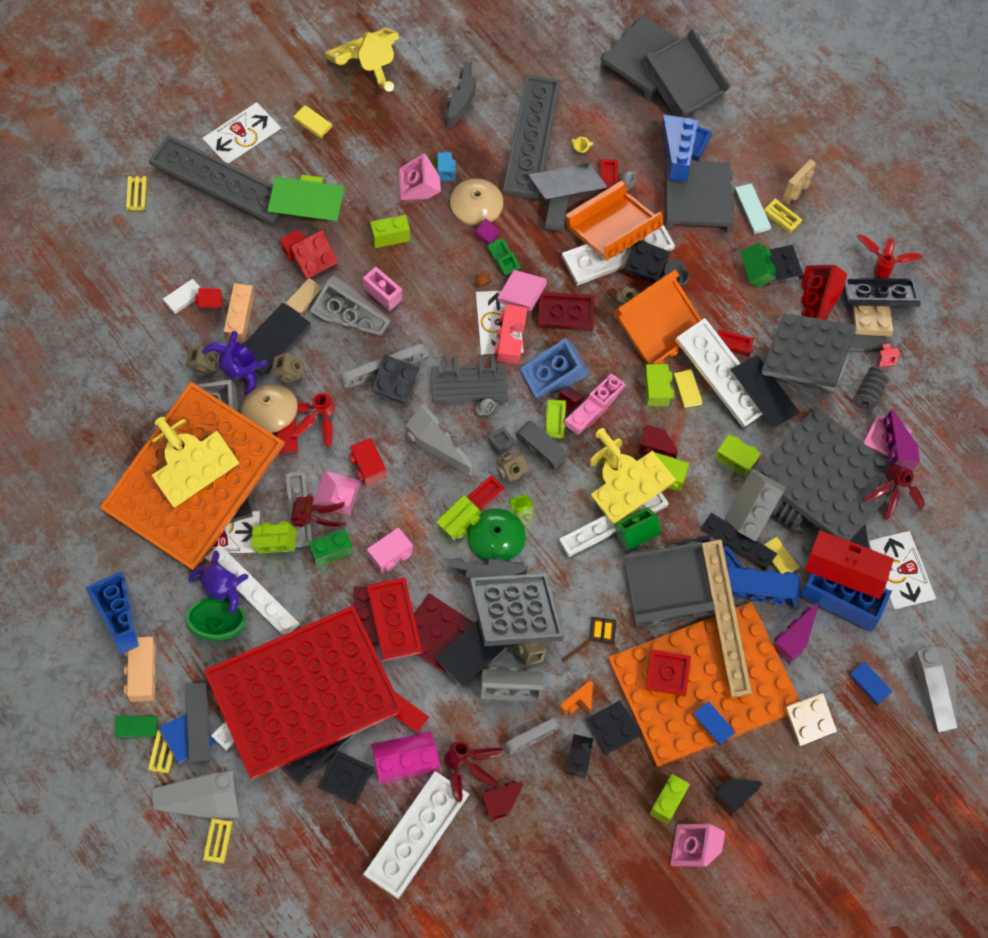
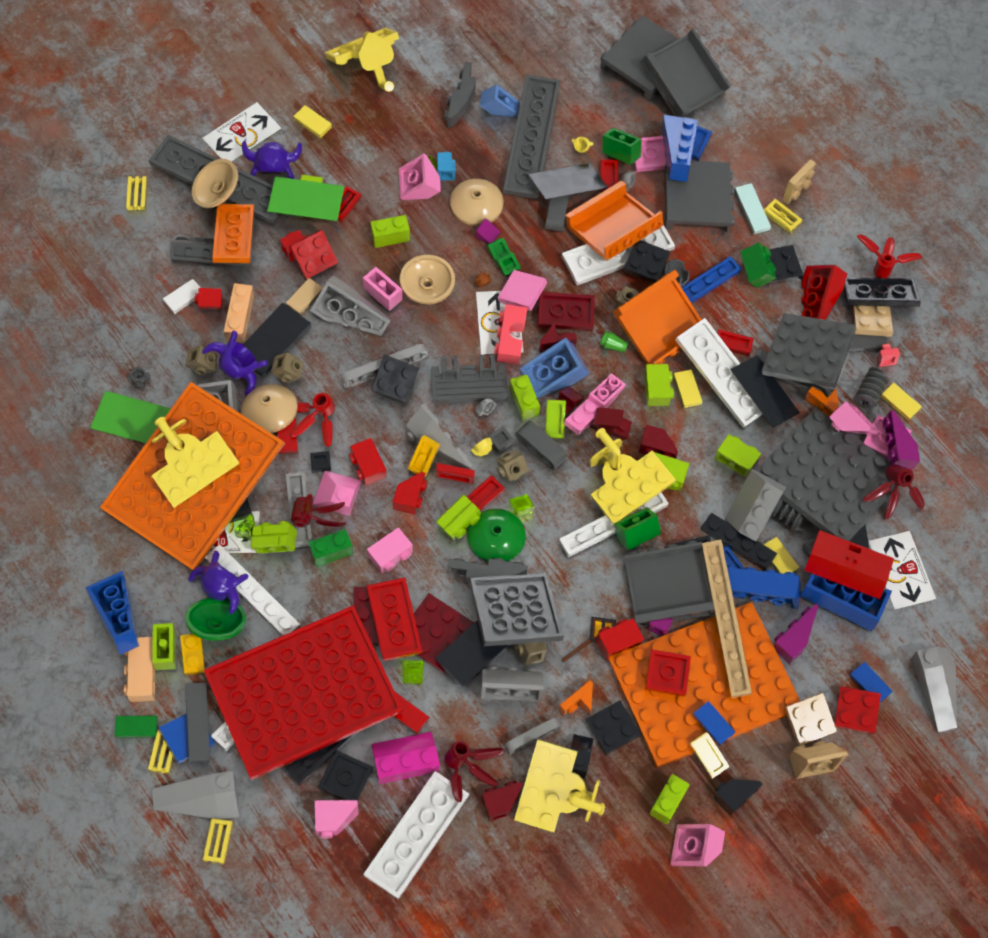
none -> bright green sticker [90,391,171,443]
none -> dark grey plate [128,367,151,388]
none -> lime brick [152,623,176,670]
none -> dark grey fence [170,235,244,266]
none -> yellow plate [180,634,205,676]
none -> tan dish [192,159,238,208]
none -> orange plate [212,204,254,263]
none -> clear neon green slope [234,514,255,540]
none -> dark purple piece [242,140,302,179]
none -> black tile [310,451,331,473]
none -> bright pink slope [315,800,359,839]
none -> red tile [338,186,361,223]
none -> red slope [393,472,428,515]
none -> tan dish [400,255,455,304]
none -> clear neon green slope [402,660,424,684]
none -> yellow plate [407,435,441,477]
none -> red tile [436,463,475,484]
none -> light yellow piece [471,438,493,457]
none -> medium blue slope [480,84,520,117]
none -> lime brick [509,375,540,421]
none -> light yellow plate [514,739,605,832]
none -> dark red slope [539,323,577,353]
none -> dark red slope [593,407,632,440]
none -> red brick [595,618,644,660]
none -> bright green cone [599,331,628,353]
none -> green brick [602,127,642,165]
none -> bright pink tile [634,136,667,172]
none -> magenta slope [648,619,673,636]
none -> blue tile [682,256,742,303]
none -> tile [689,732,729,778]
none -> tan slope [789,741,848,779]
none -> orange slope [804,386,839,417]
none -> bright pink slope [830,401,880,435]
none -> red plate [834,686,881,734]
none -> light yellow tile [880,383,922,421]

